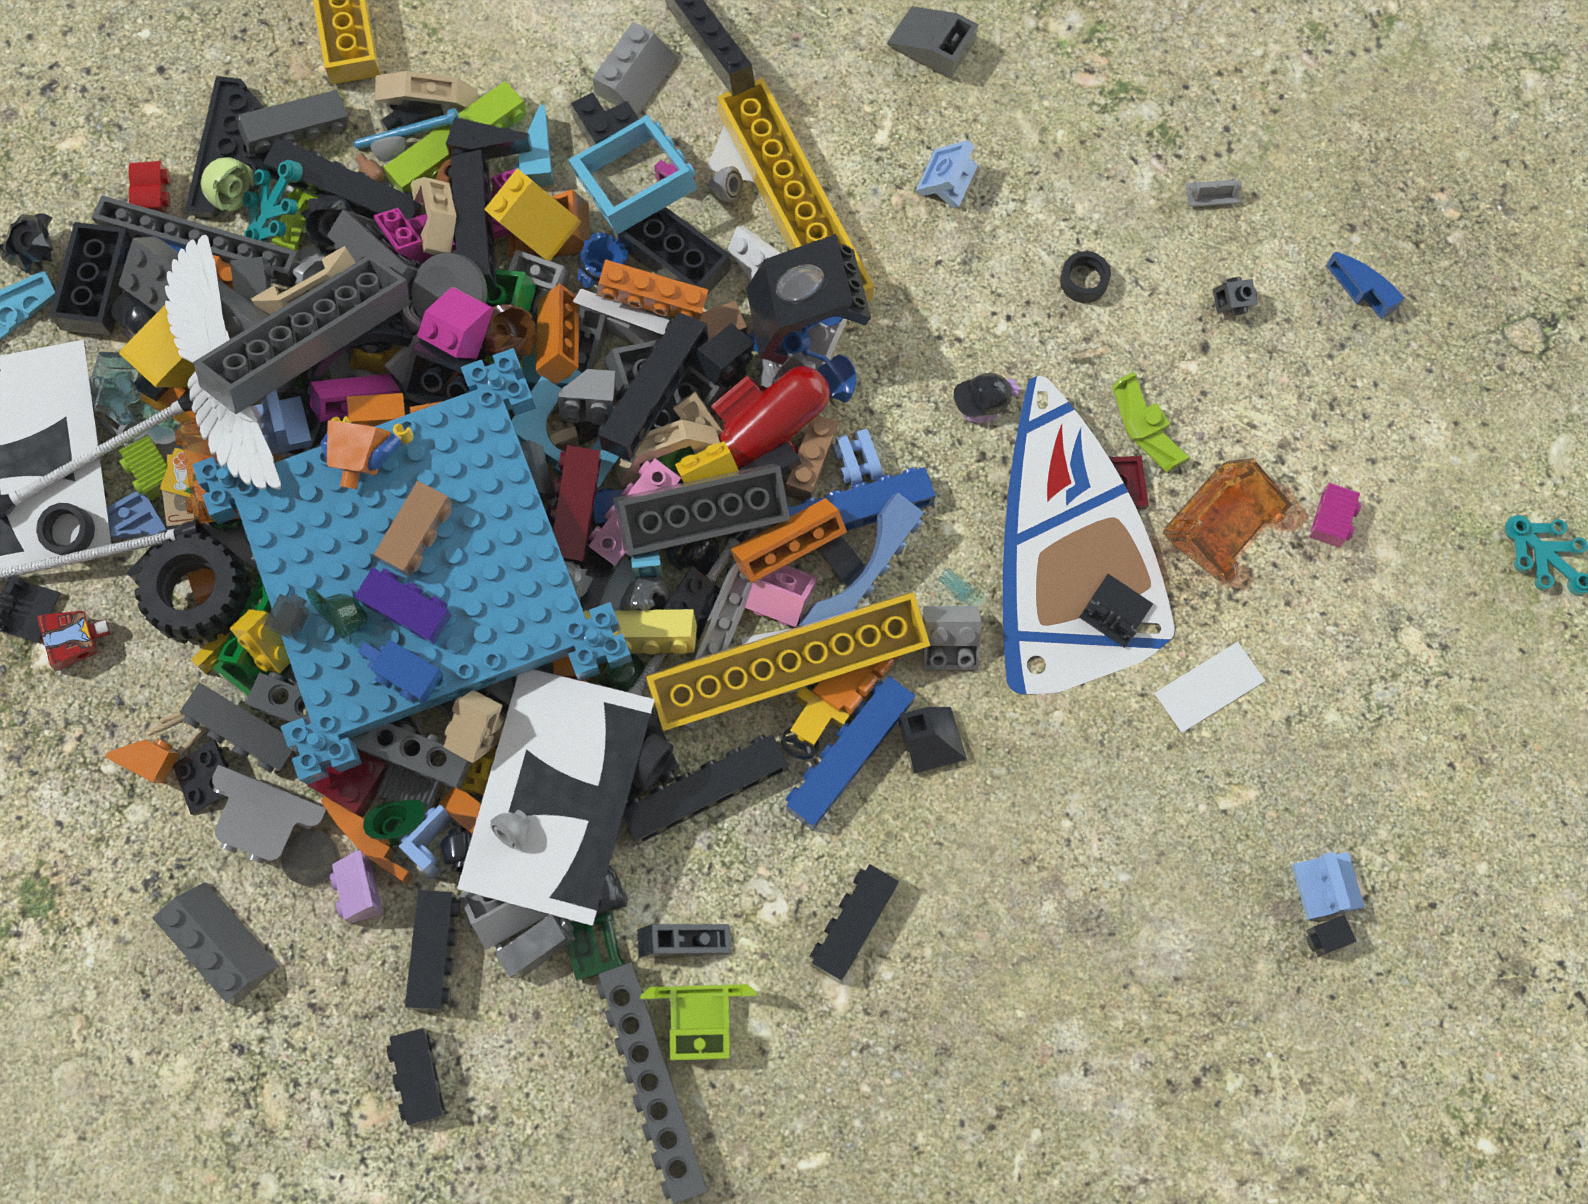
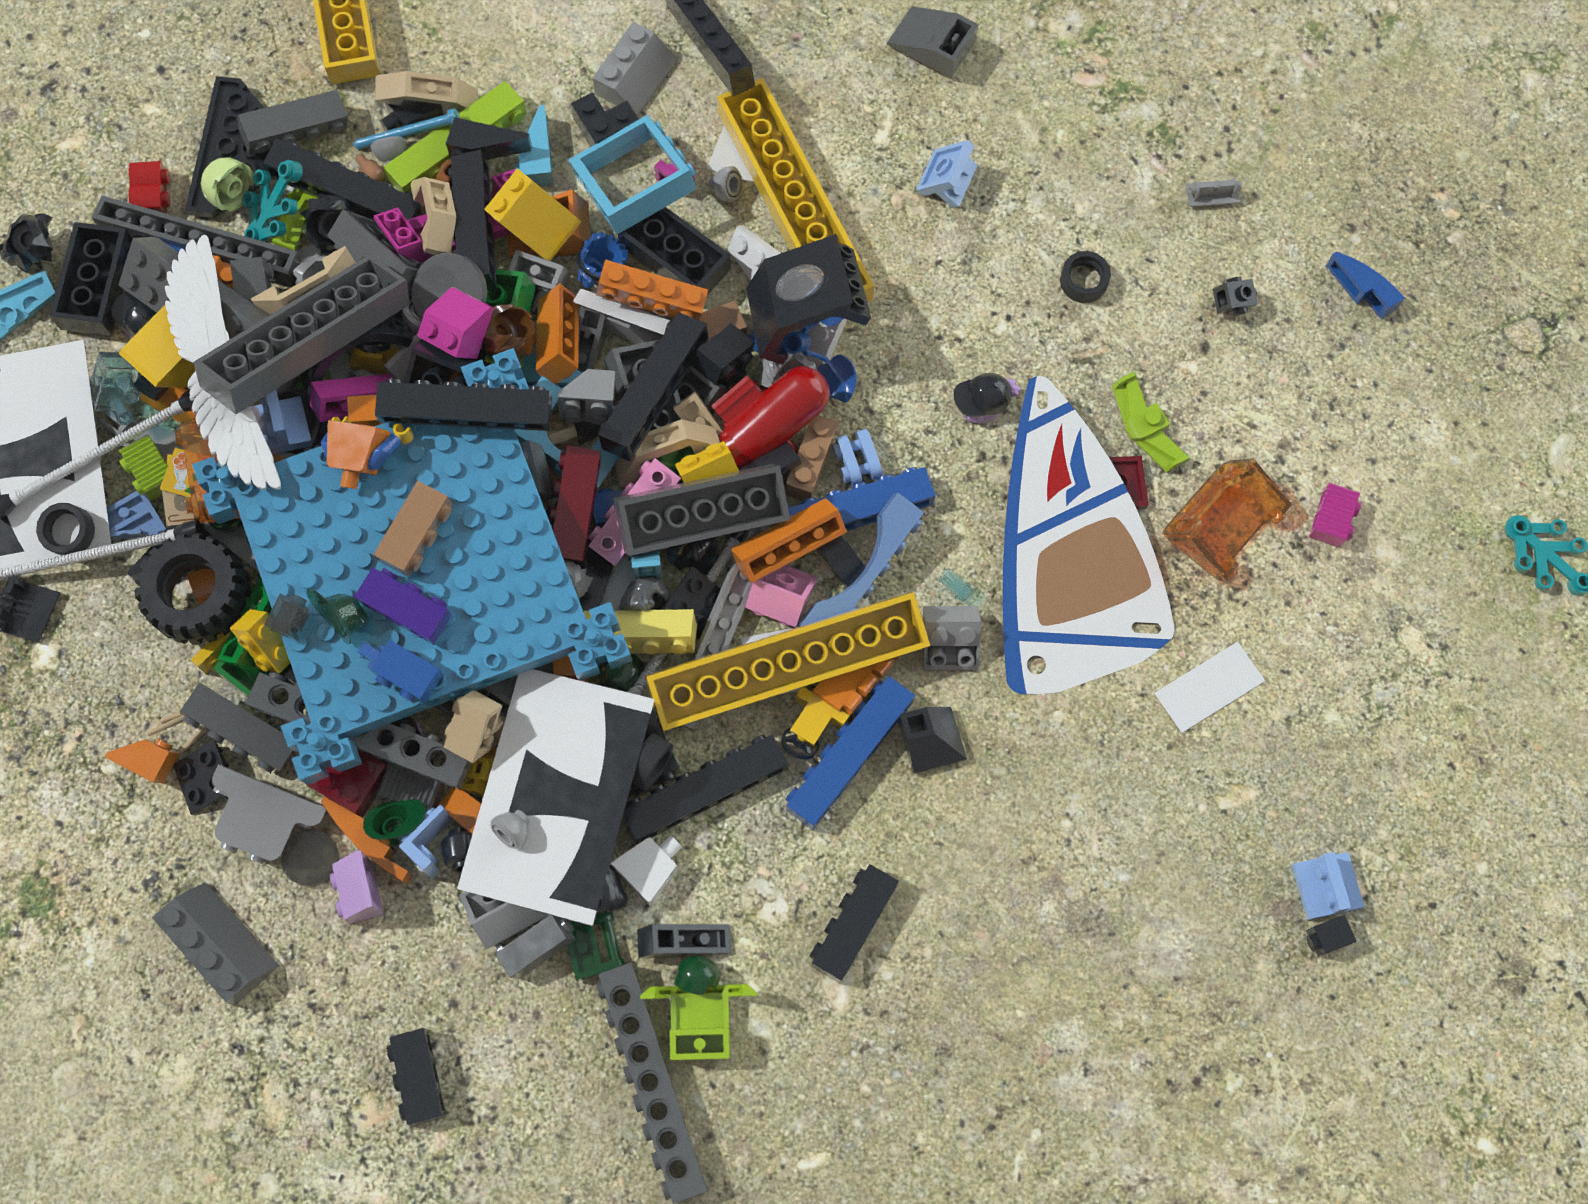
torso [37,611,111,672] -> none
black brick [405,890,460,1012] -> none
black hinge [1079,574,1153,648] -> none
none -> black brick [375,379,552,431]
none -> white torso [611,835,682,906]
none -> dark green hair [674,956,721,995]

